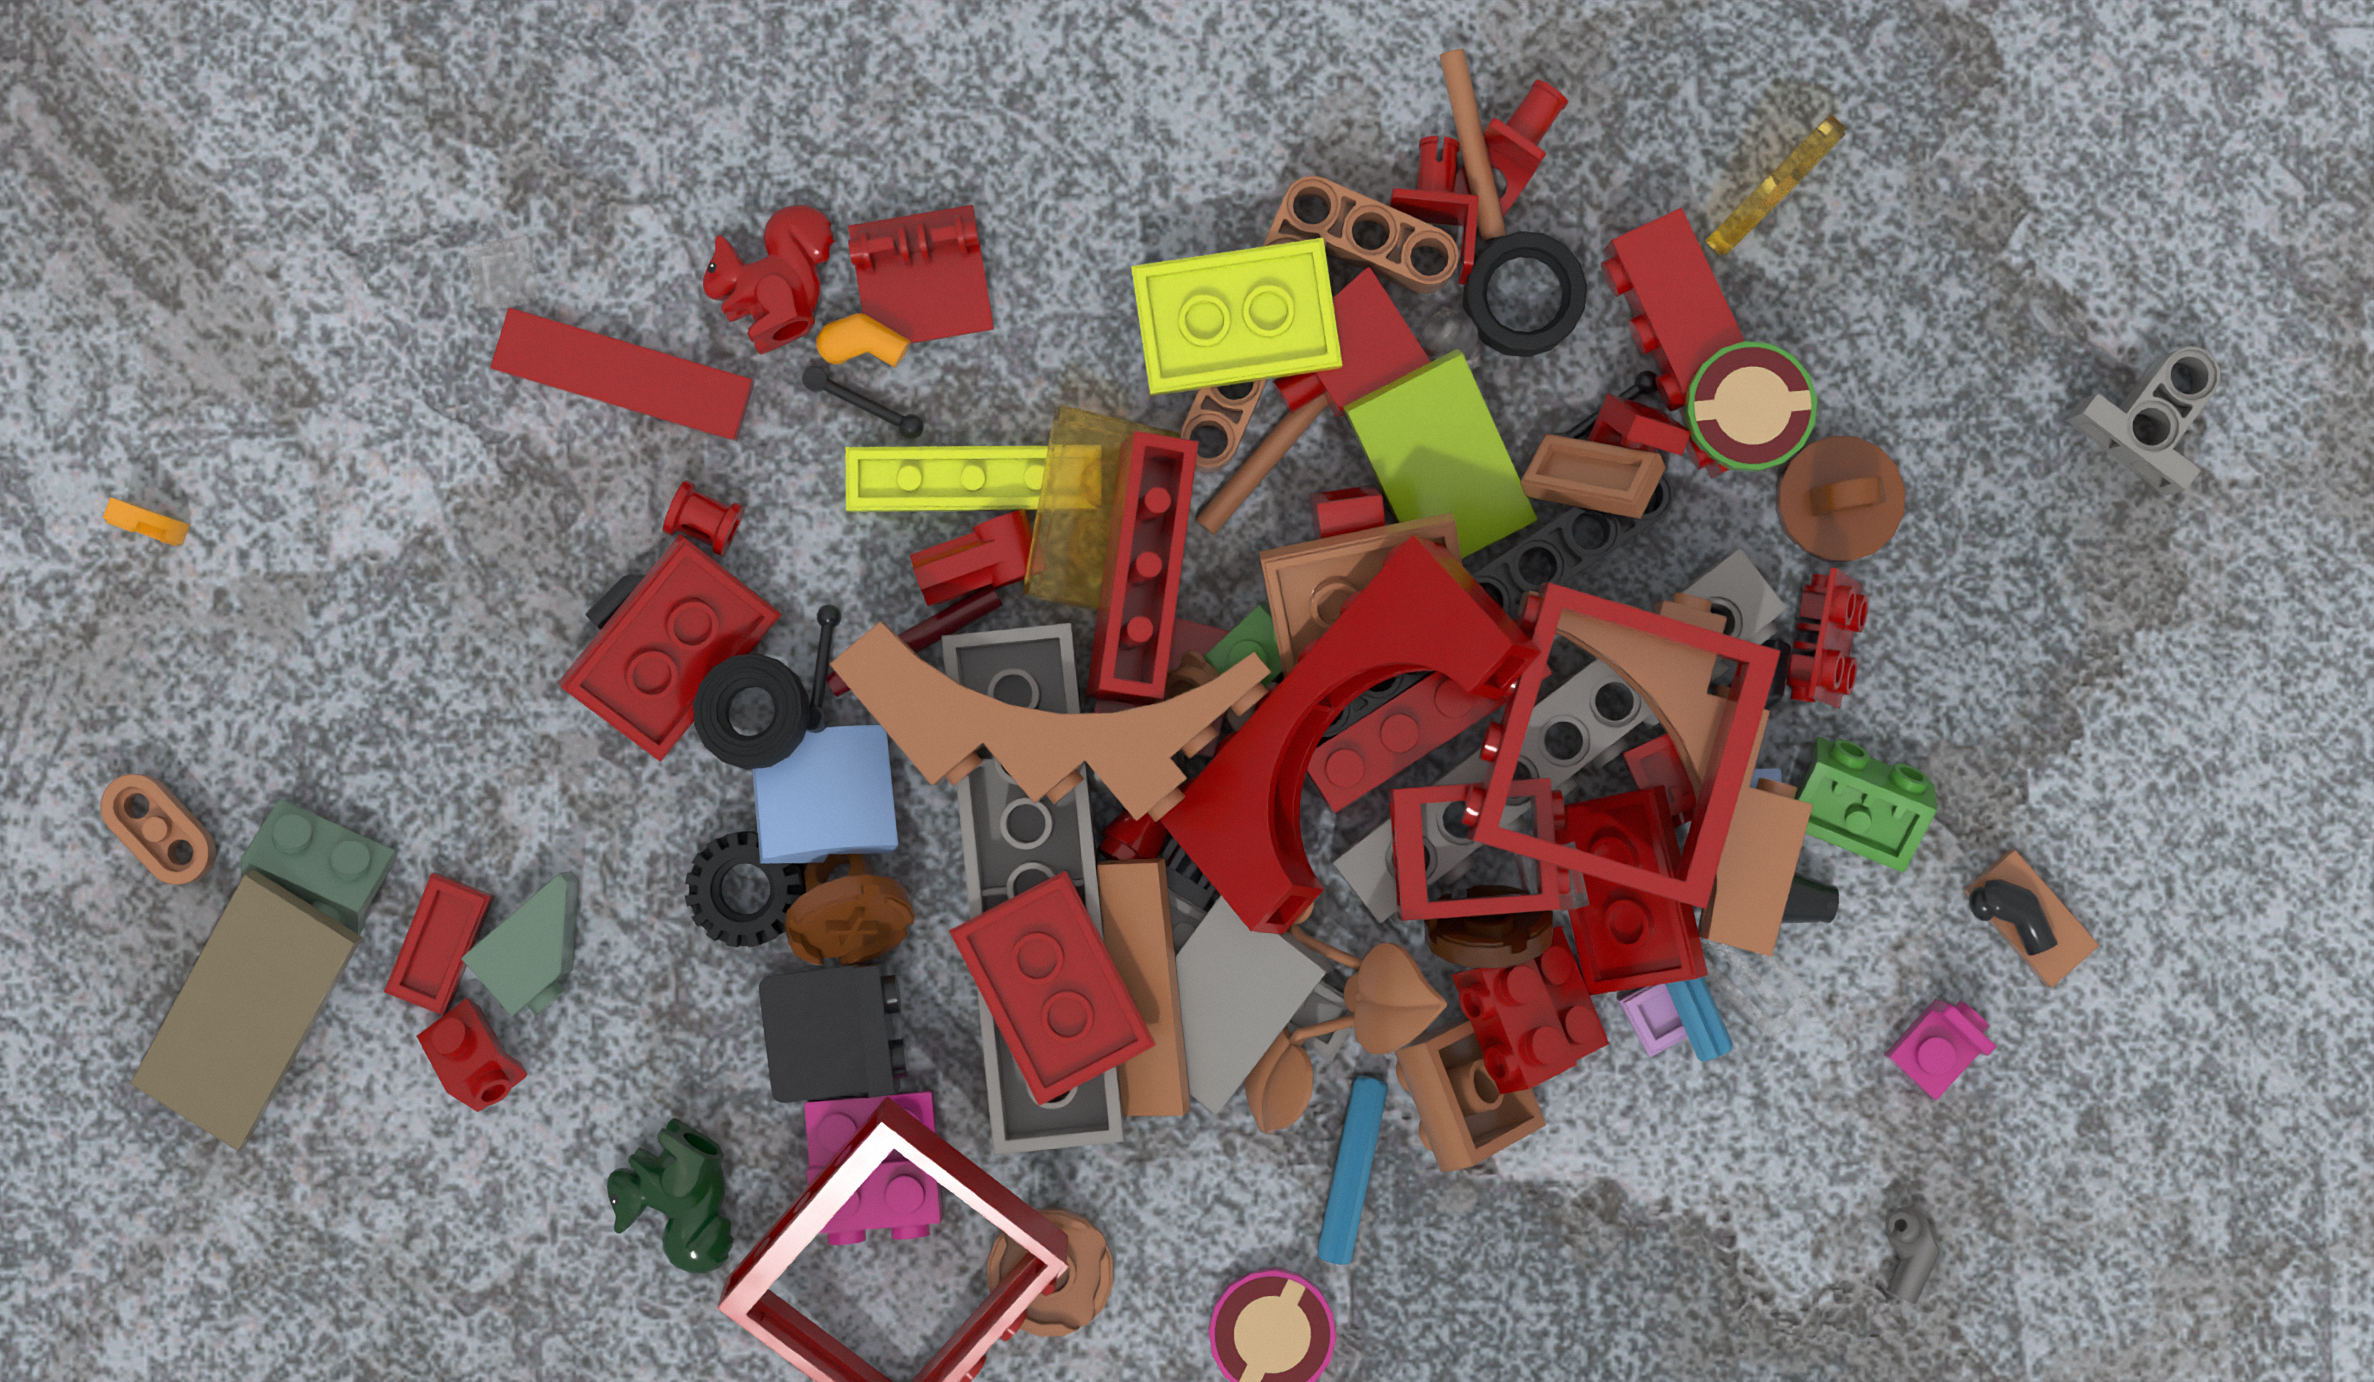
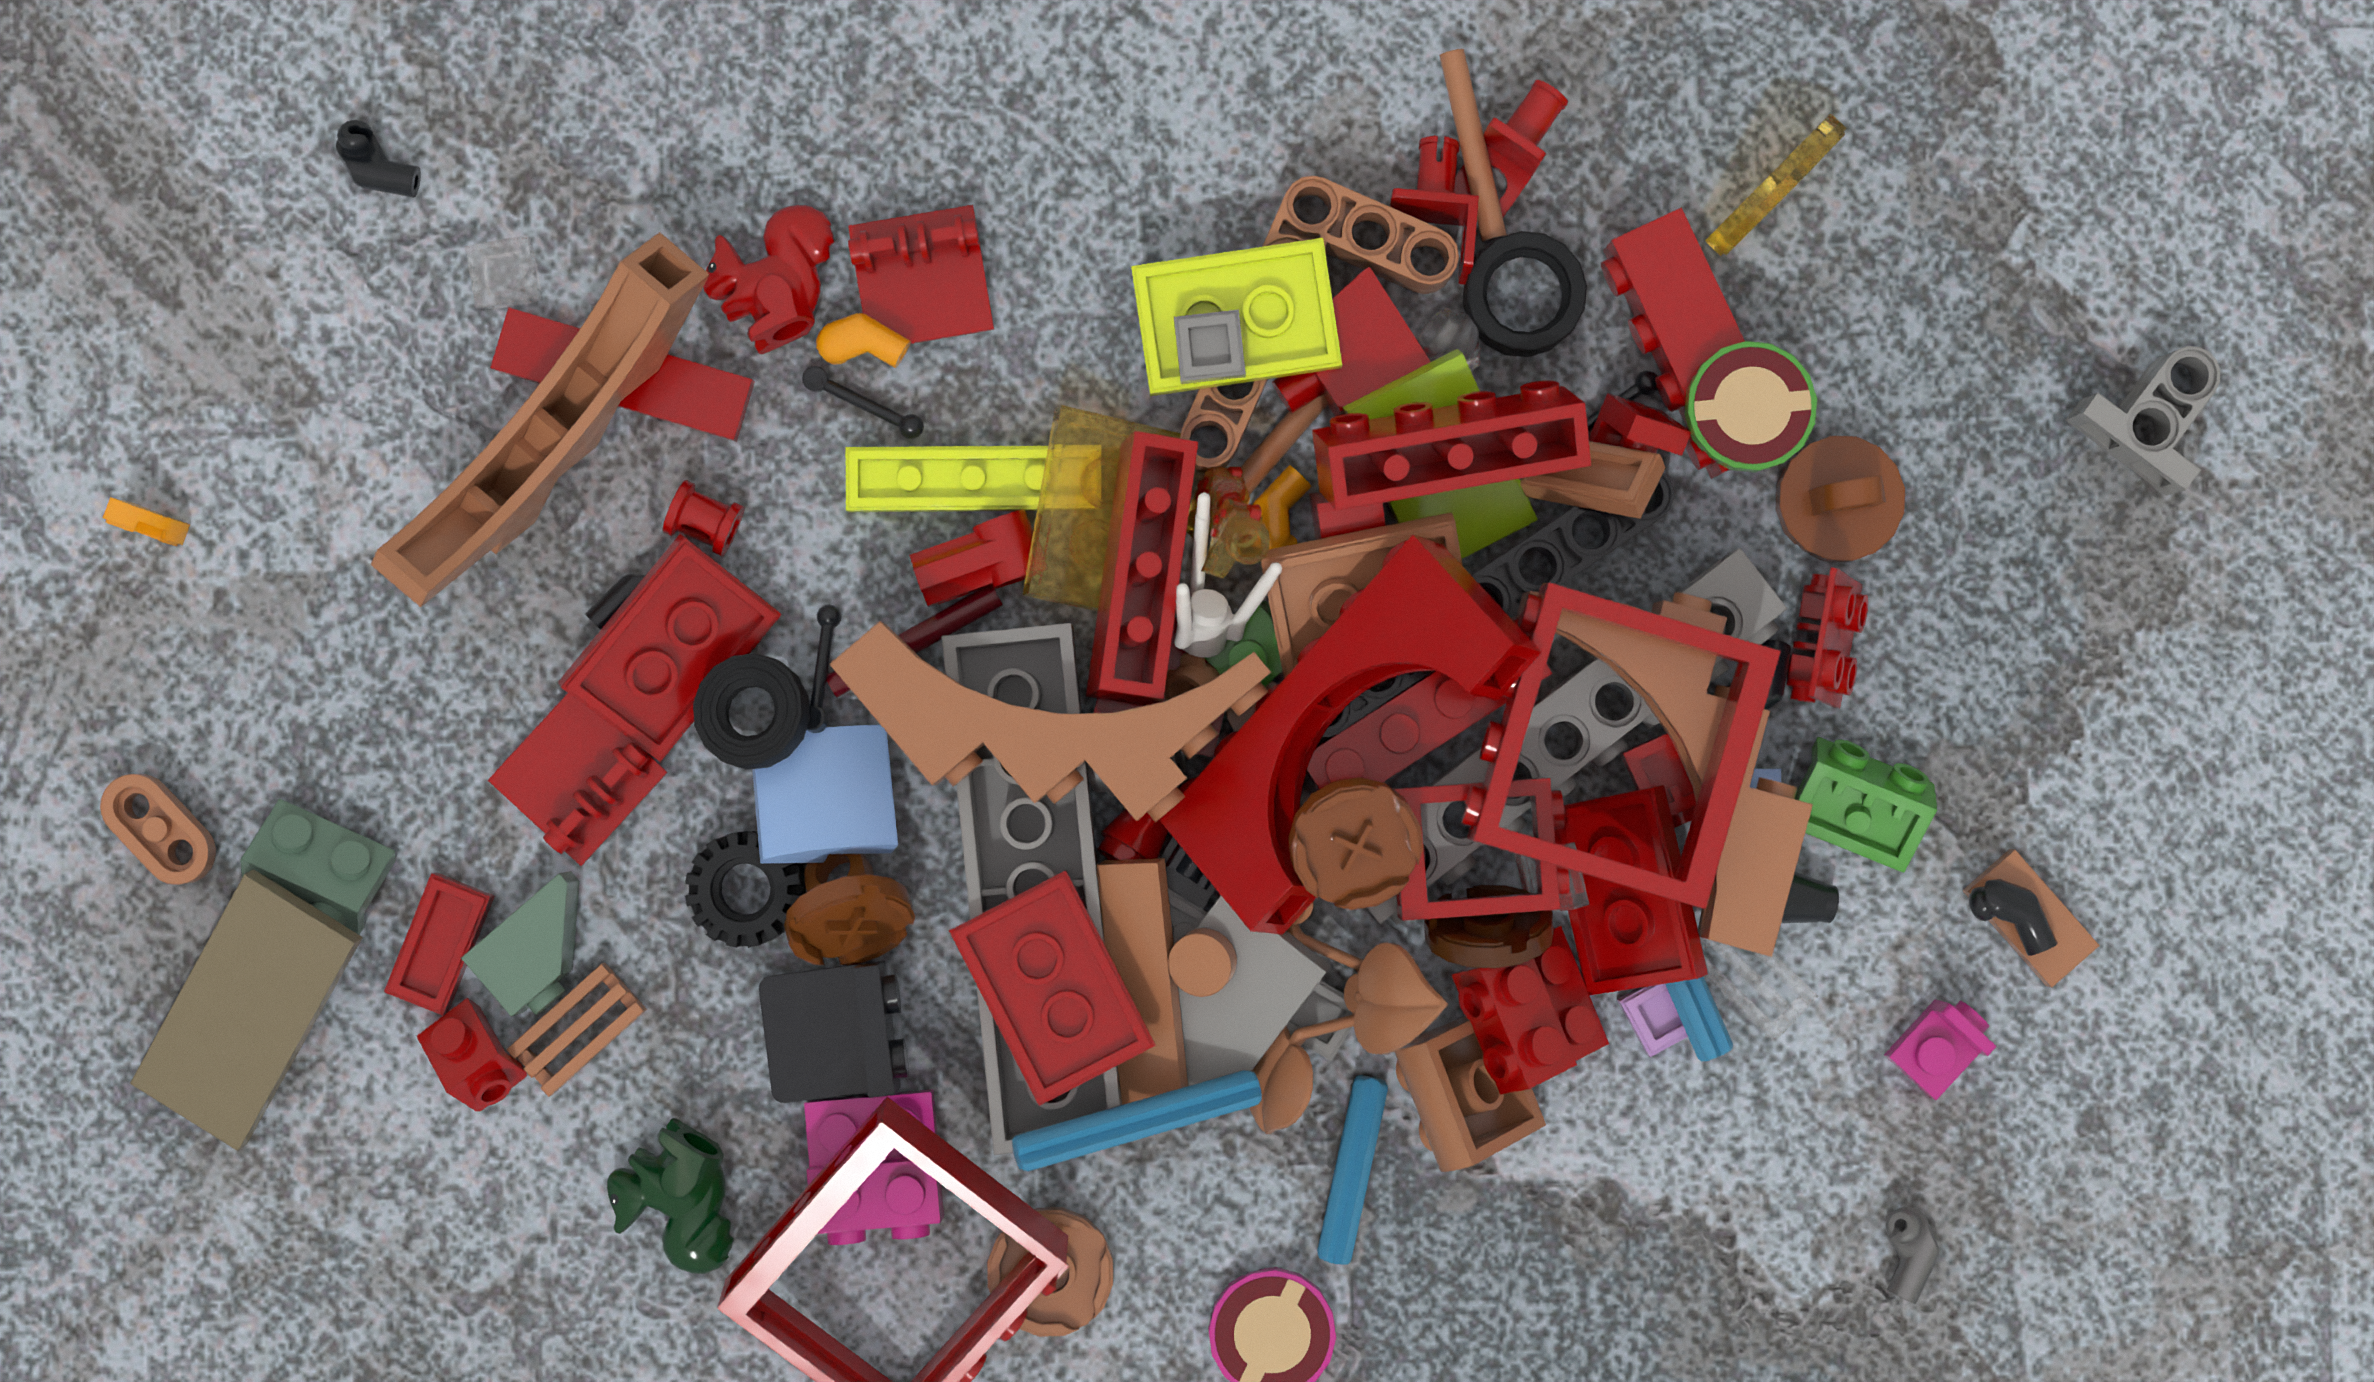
none -> black arm [336,120,421,198]
none -> nougat arch [370,232,710,607]
none -> red hinge [487,693,668,866]
none -> nougat tile [506,963,648,1097]
none -> dark azure axle [1012,1070,1262,1171]
none -> nougat tile [1168,928,1237,997]
none -> light grey tile [1174,310,1246,384]
none -> white plant [1174,493,1282,657]
none -> clear yellow piece [1186,466,1270,578]
none -> light orange arm [1251,465,1312,552]
none -> dark orange tile [1288,777,1423,910]
none -> red brick [1312,380,1591,511]

